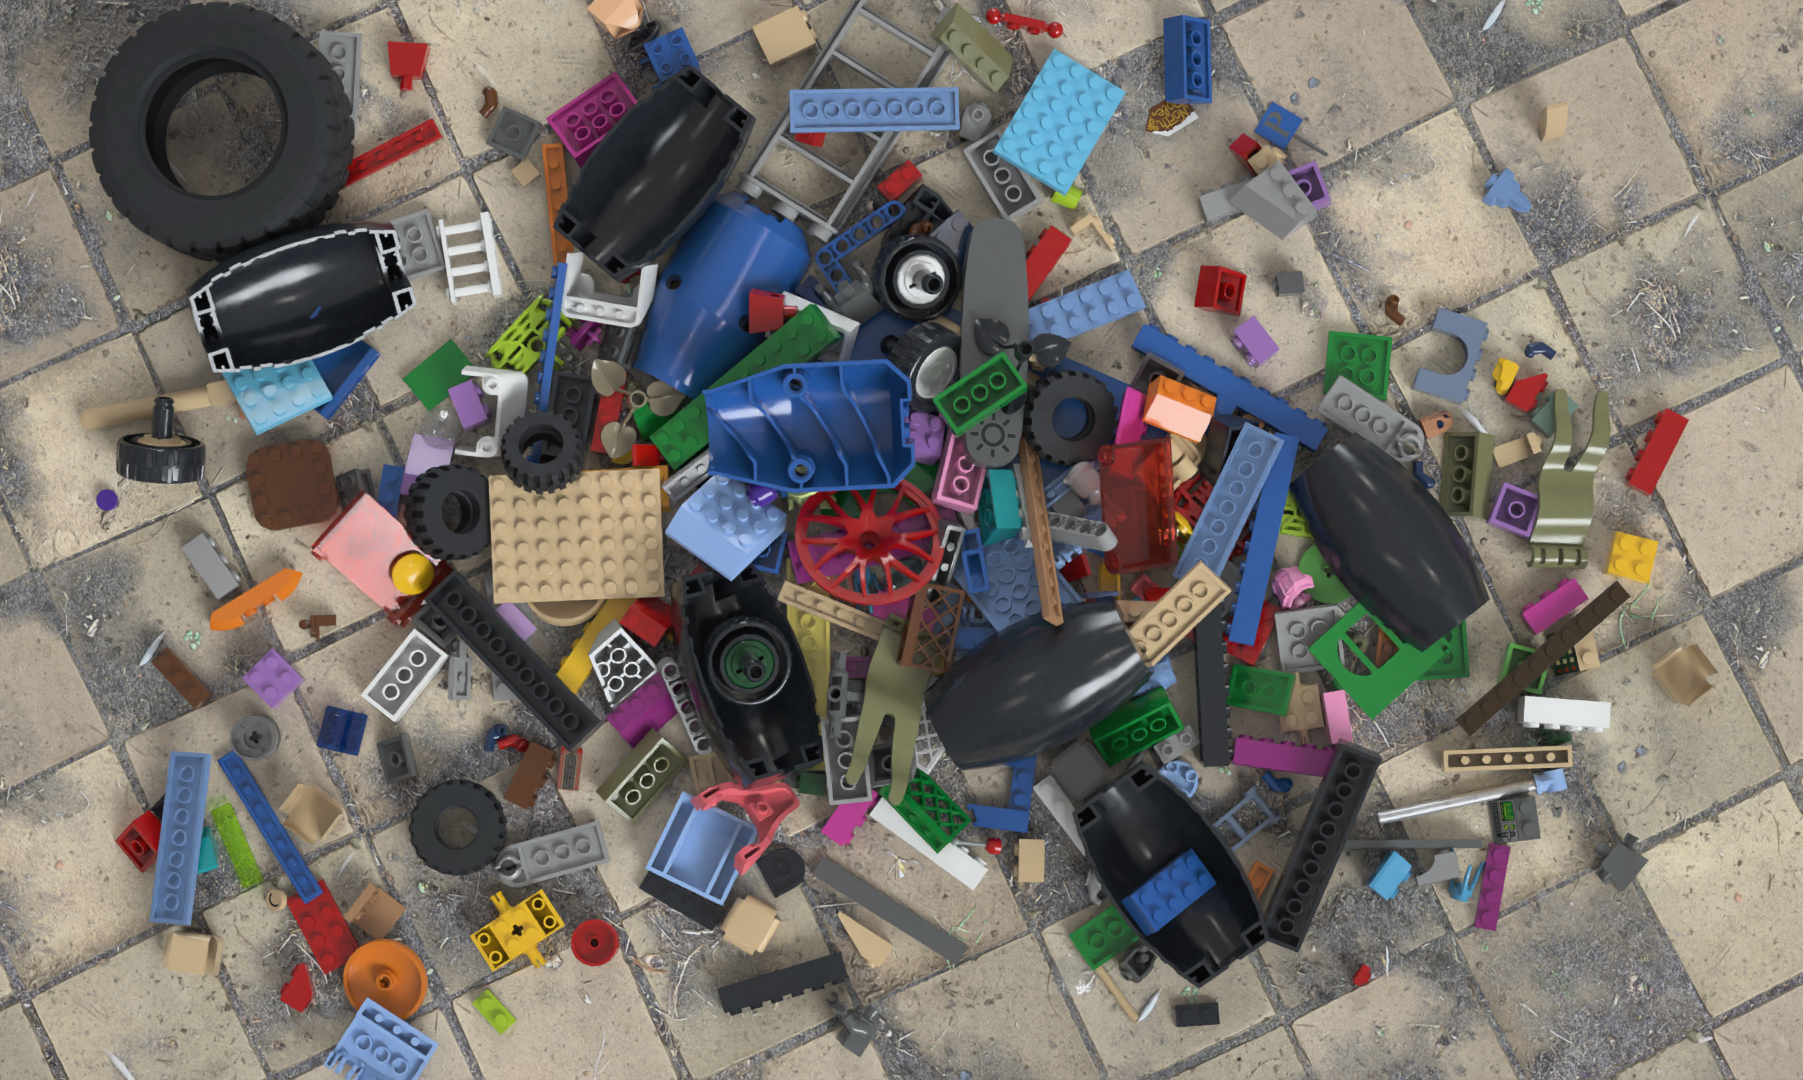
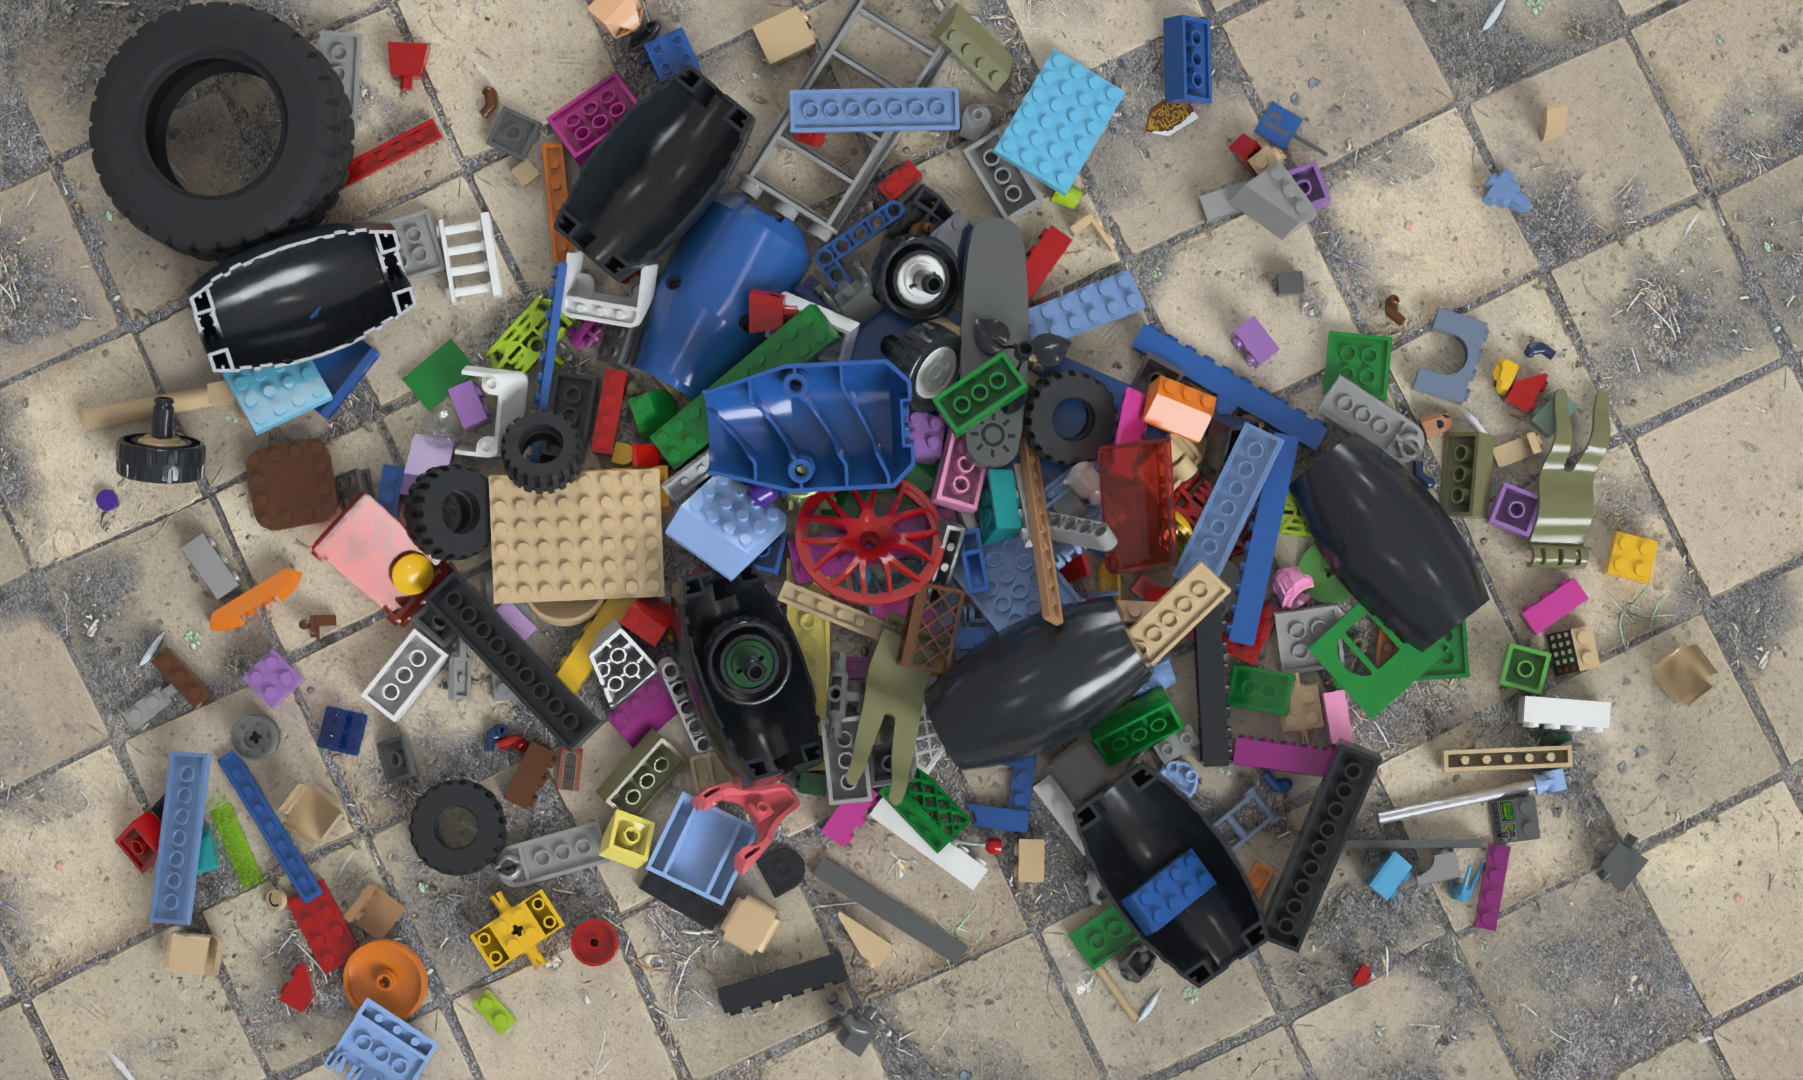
dark tan plant [591,359,686,459] -> none
red plate [985,8,1063,38] -> none
black plate [1175,1002,1220,1027] -> none
red slope [1194,265,1247,316] -> none
dark brown plate [1455,580,1631,736] -> none
red brick [1624,408,1689,496] -> none
none -> light grey hinge [122,684,178,731]
none -> light yellow slope [599,809,655,869]

